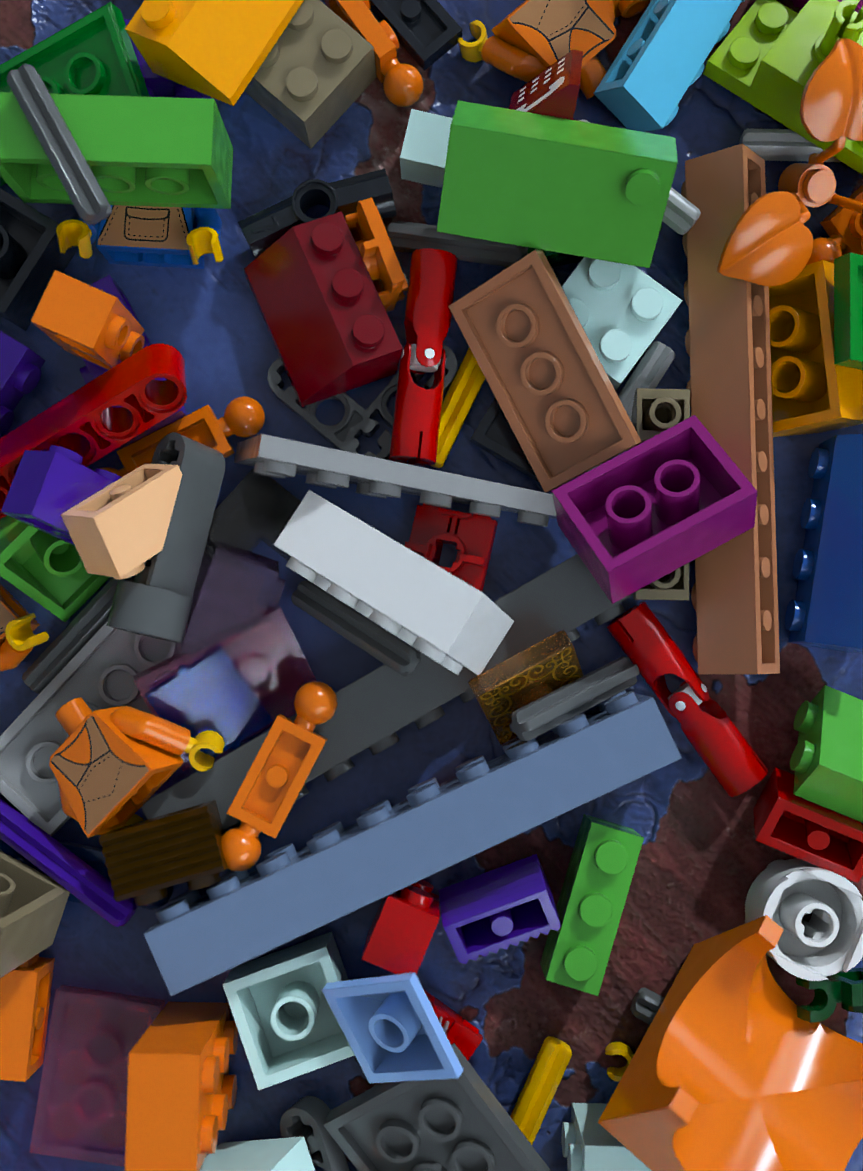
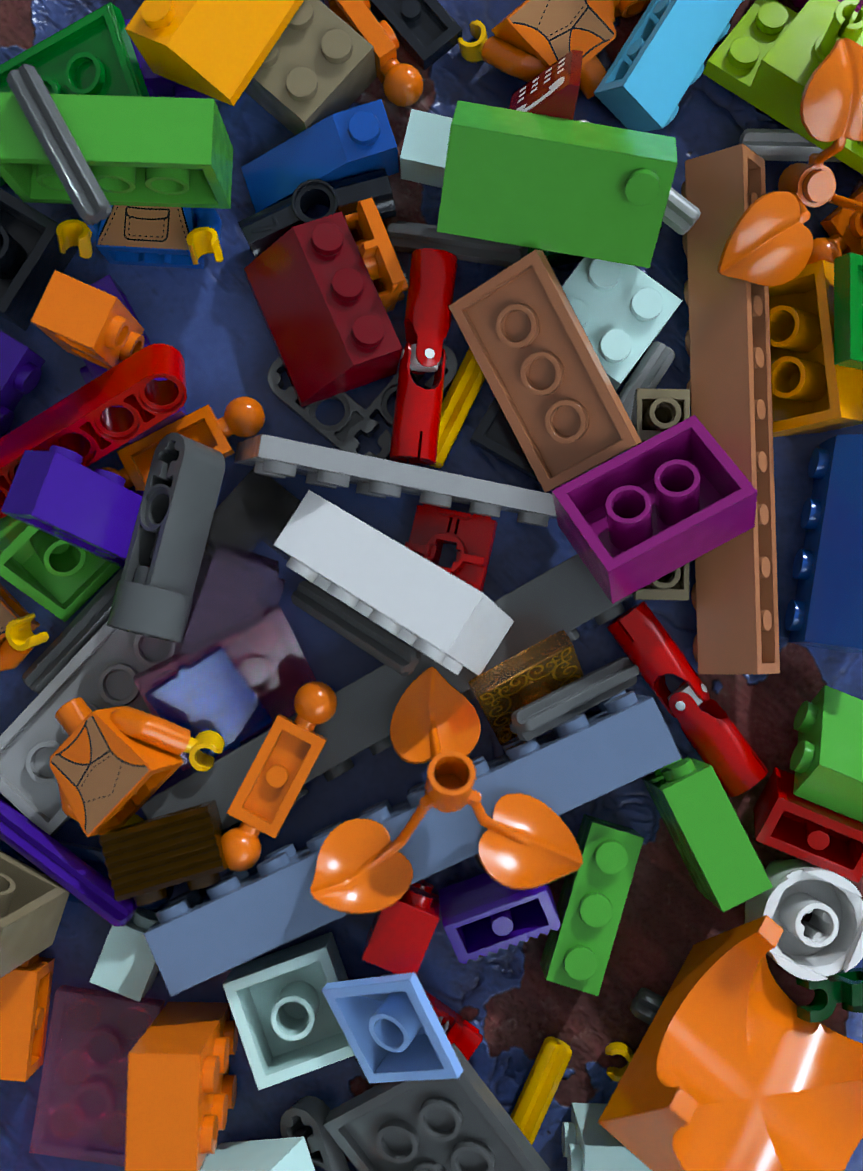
light nougat slope [61,463,182,580] -> none
none -> light aqua brick [90,908,159,1002]
none -> blue slope [241,99,399,213]
none -> orange plant [310,667,583,914]
none -> bright green brick [642,756,773,912]

